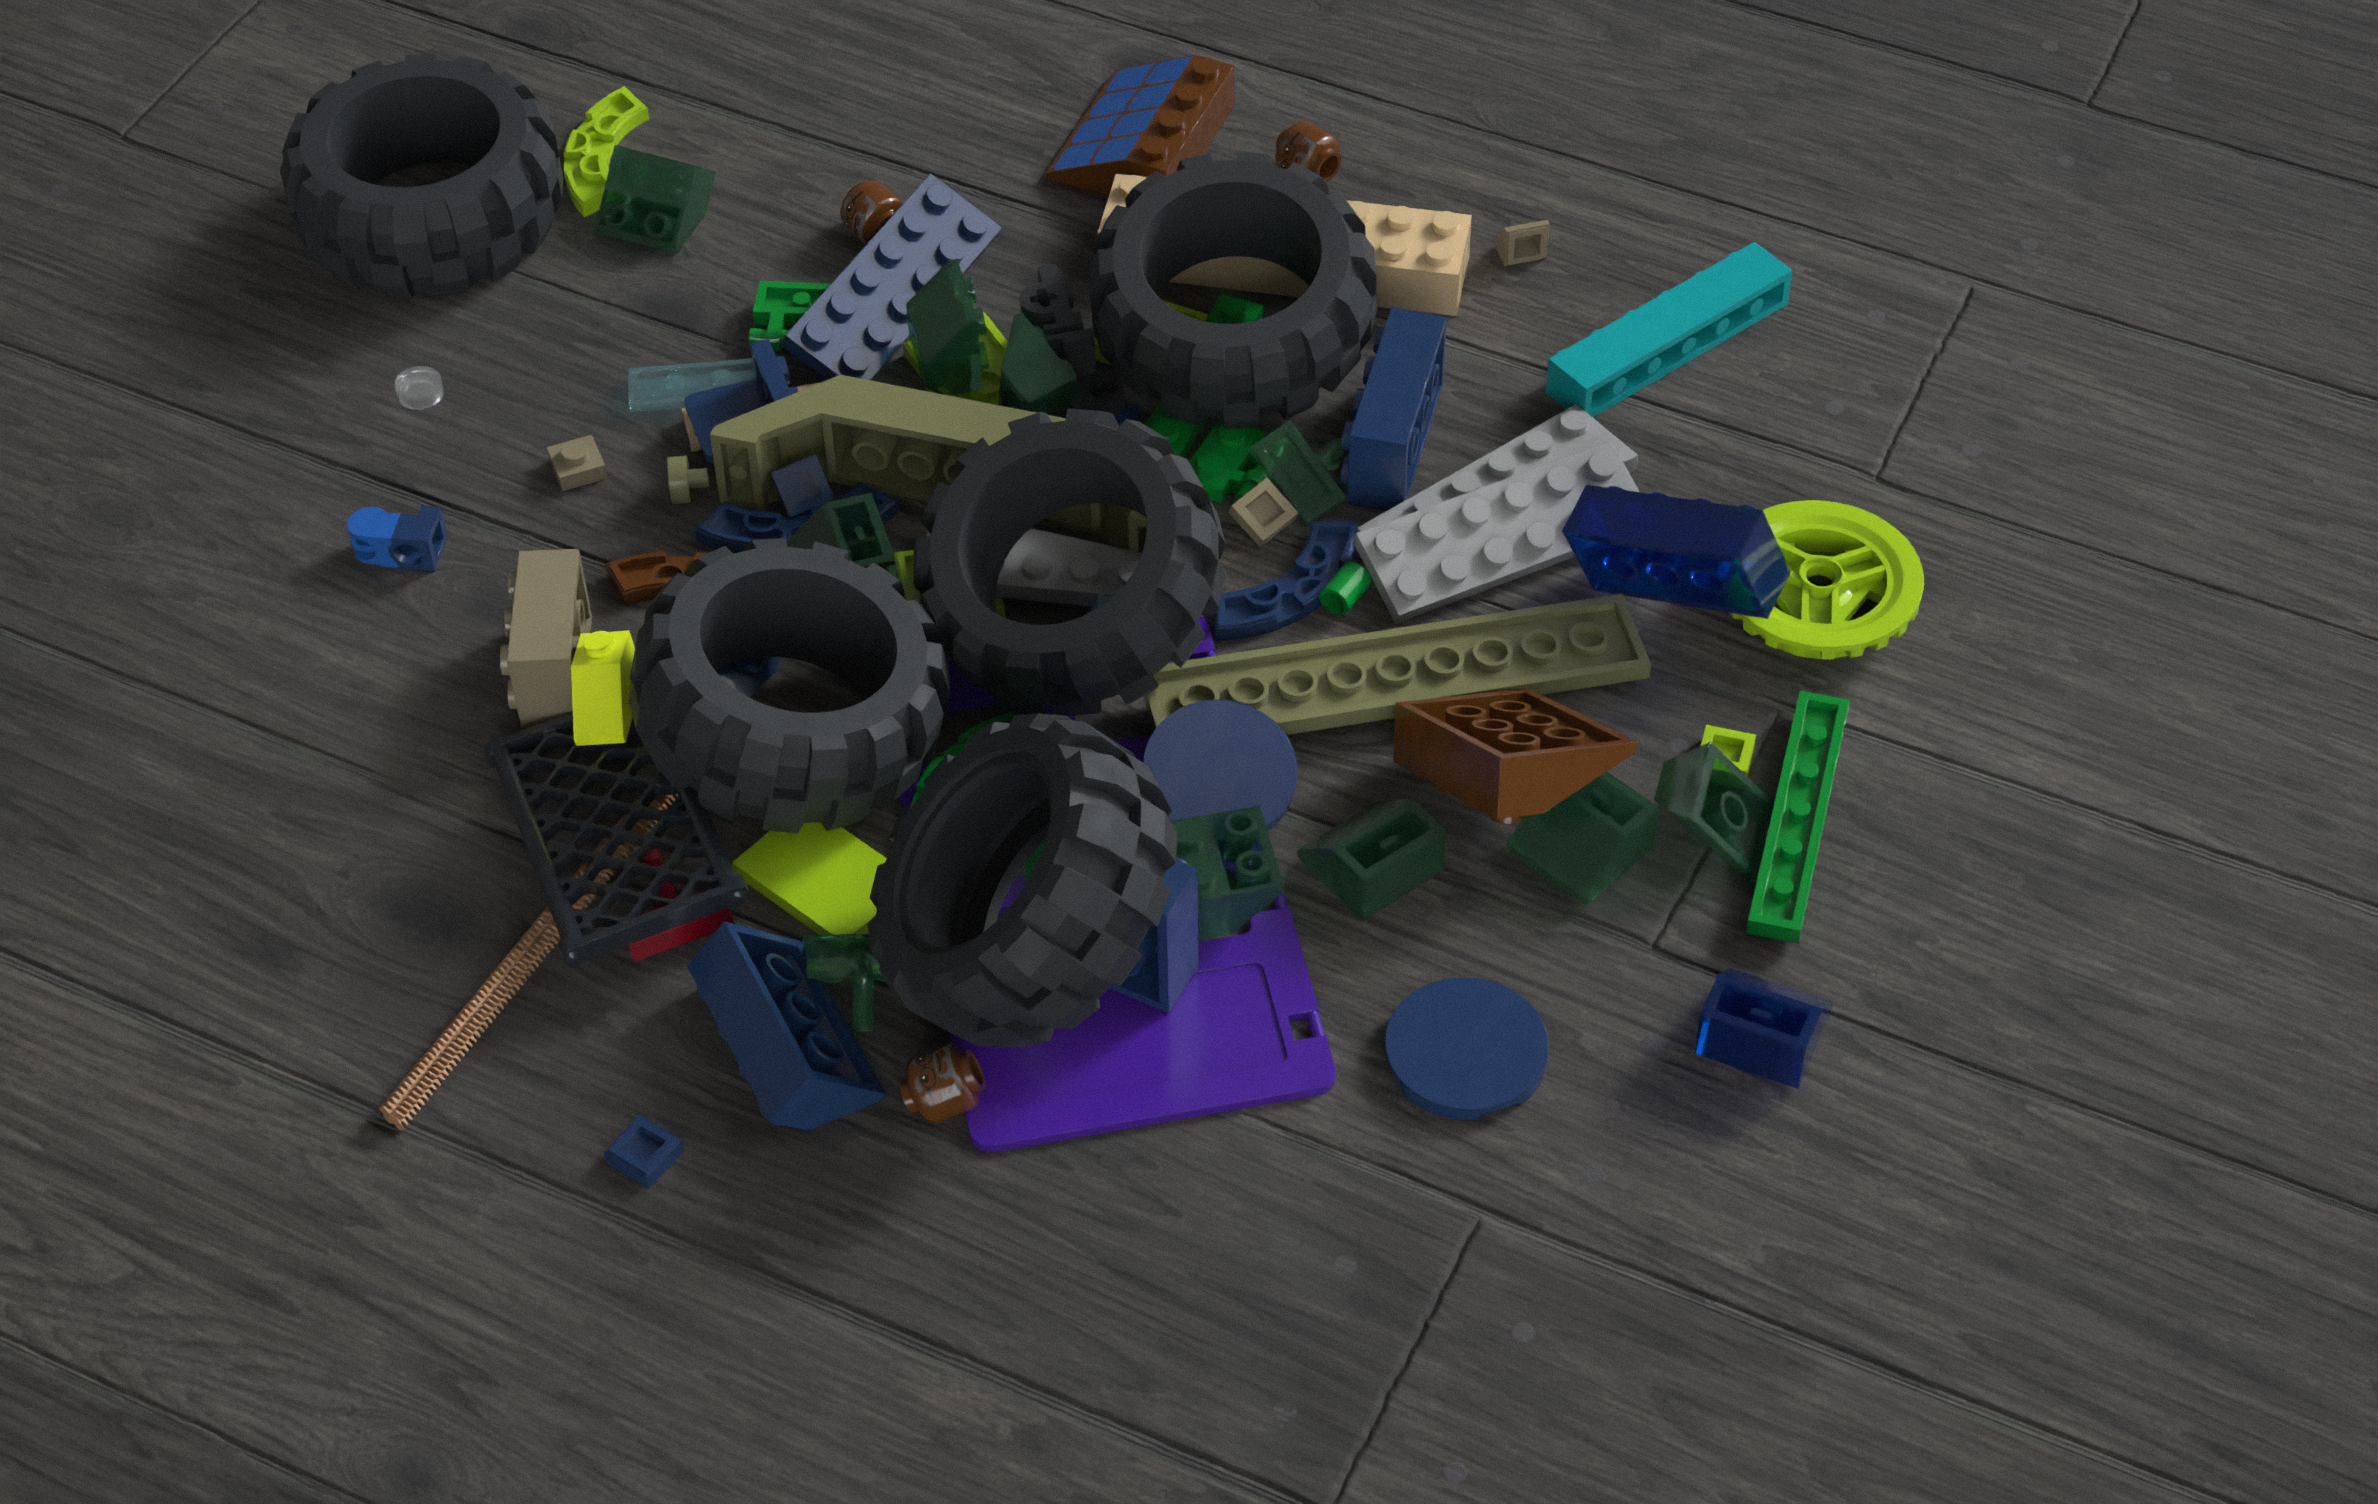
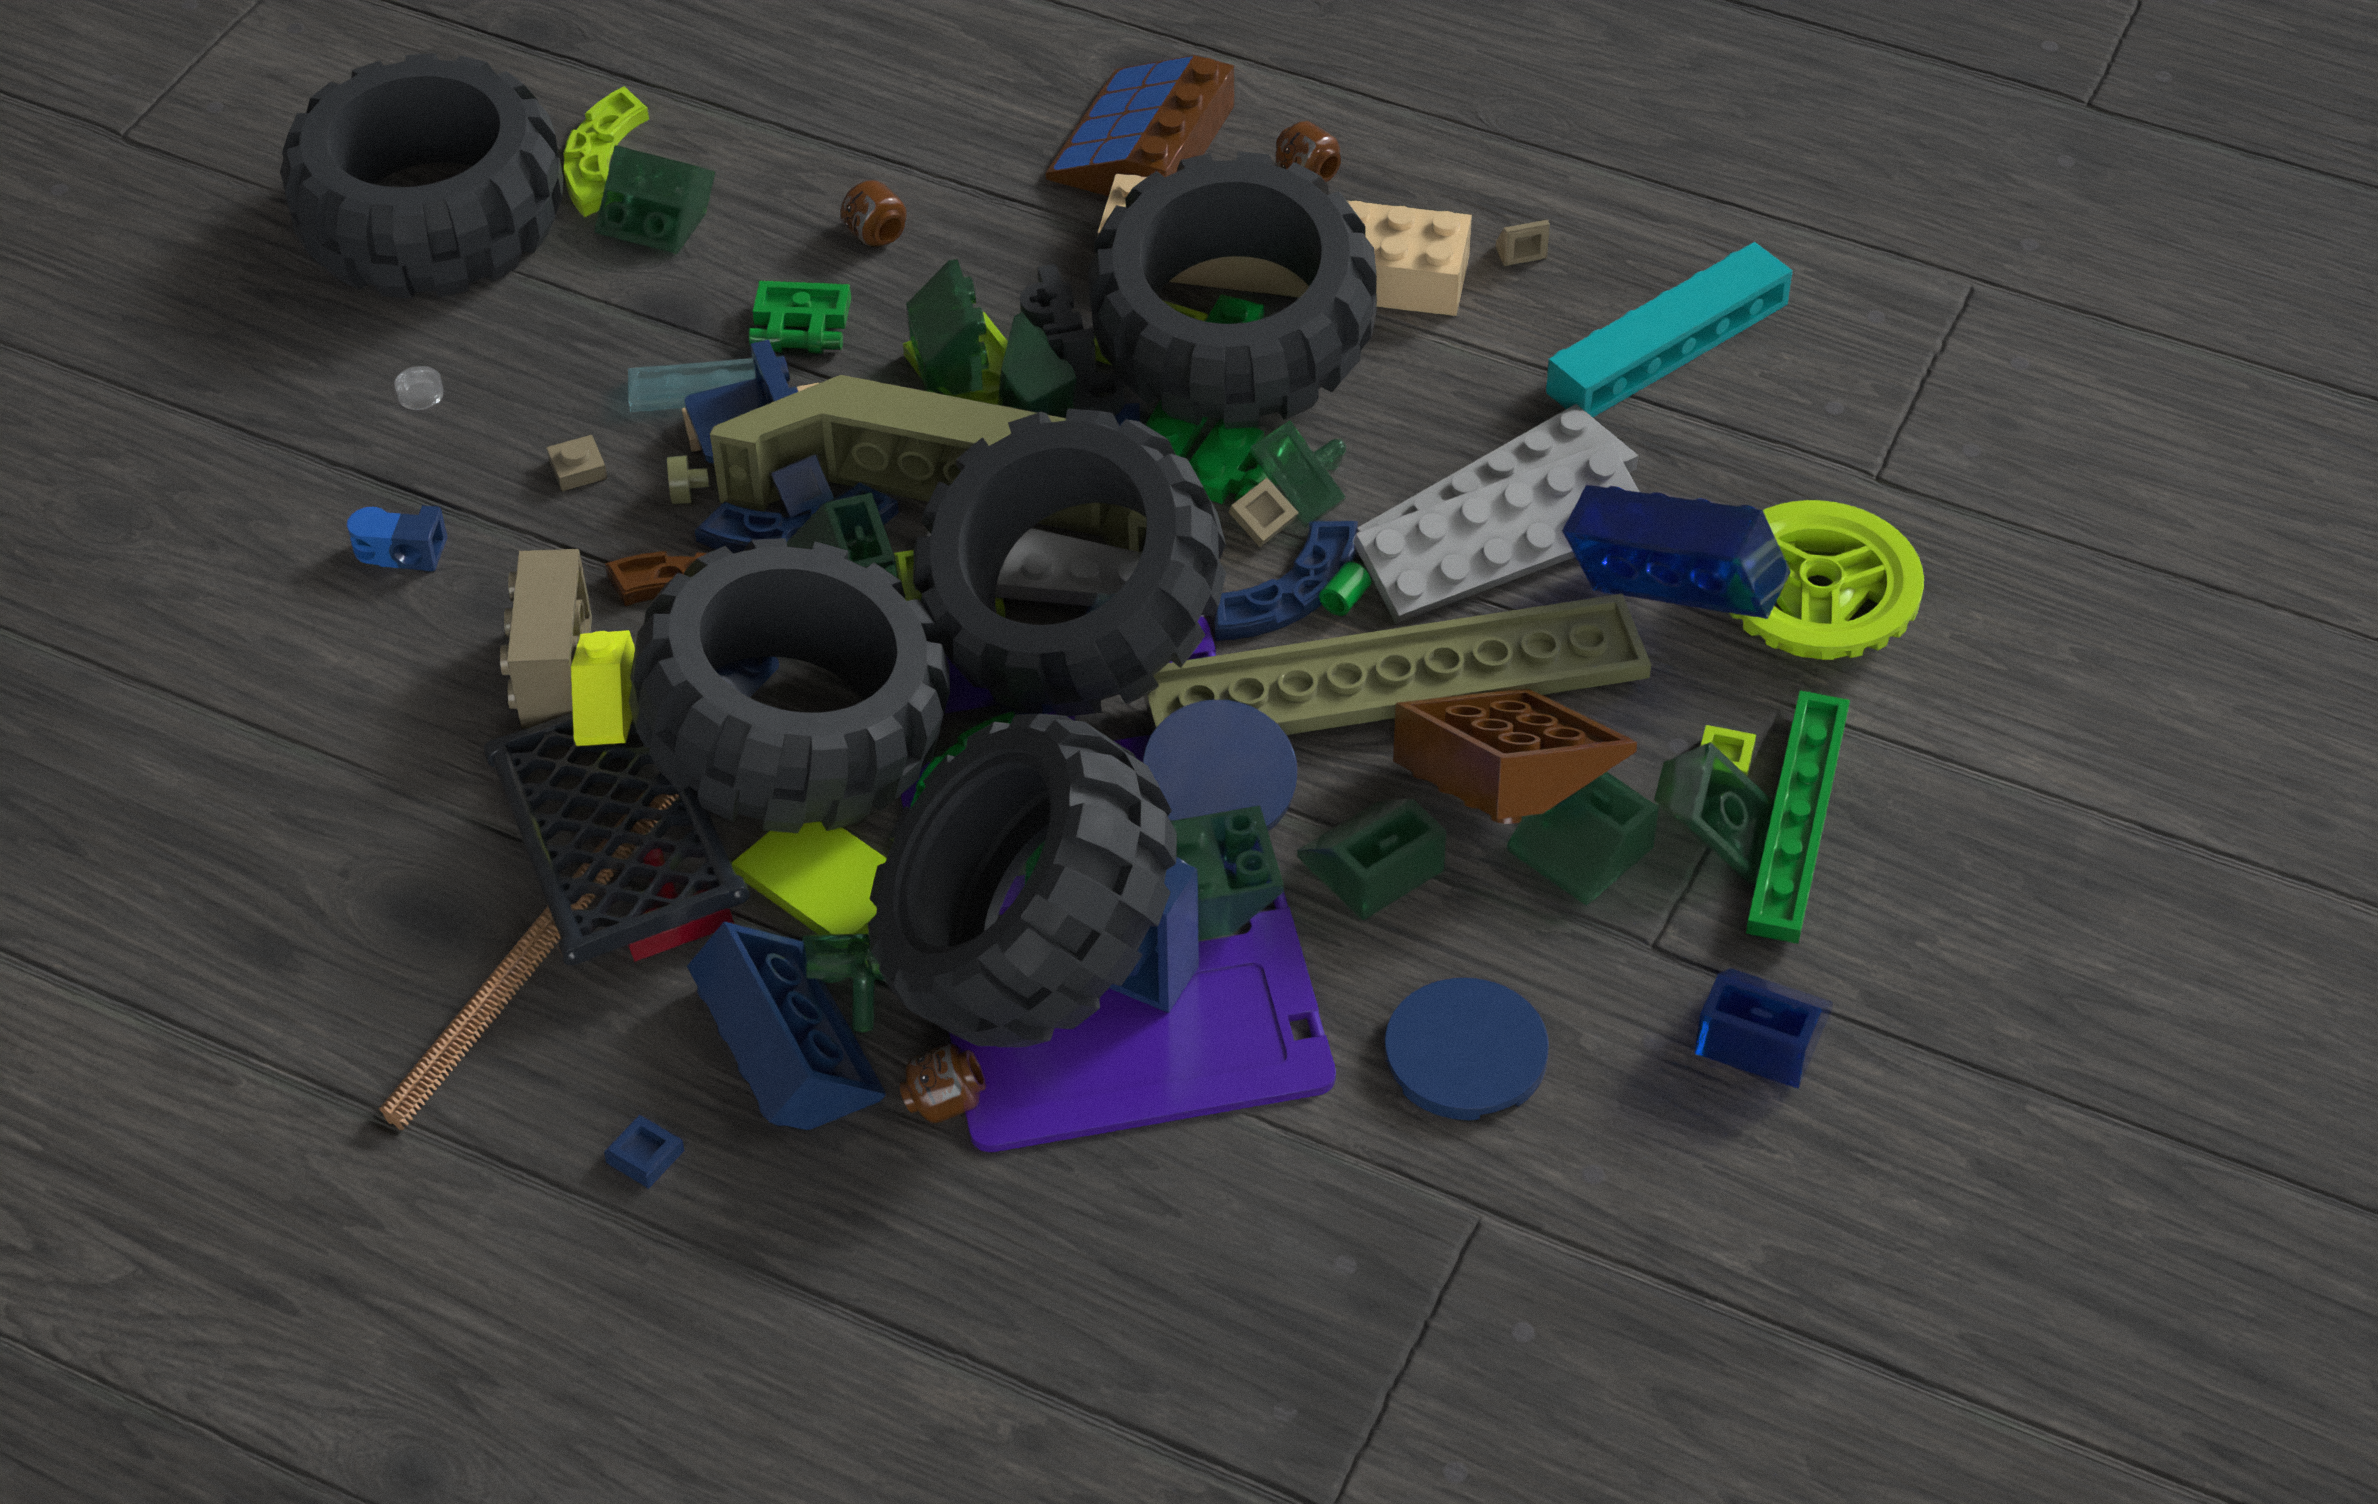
plate [780,173,1002,381] -> none
dark blue brick [1341,307,1447,511] -> none

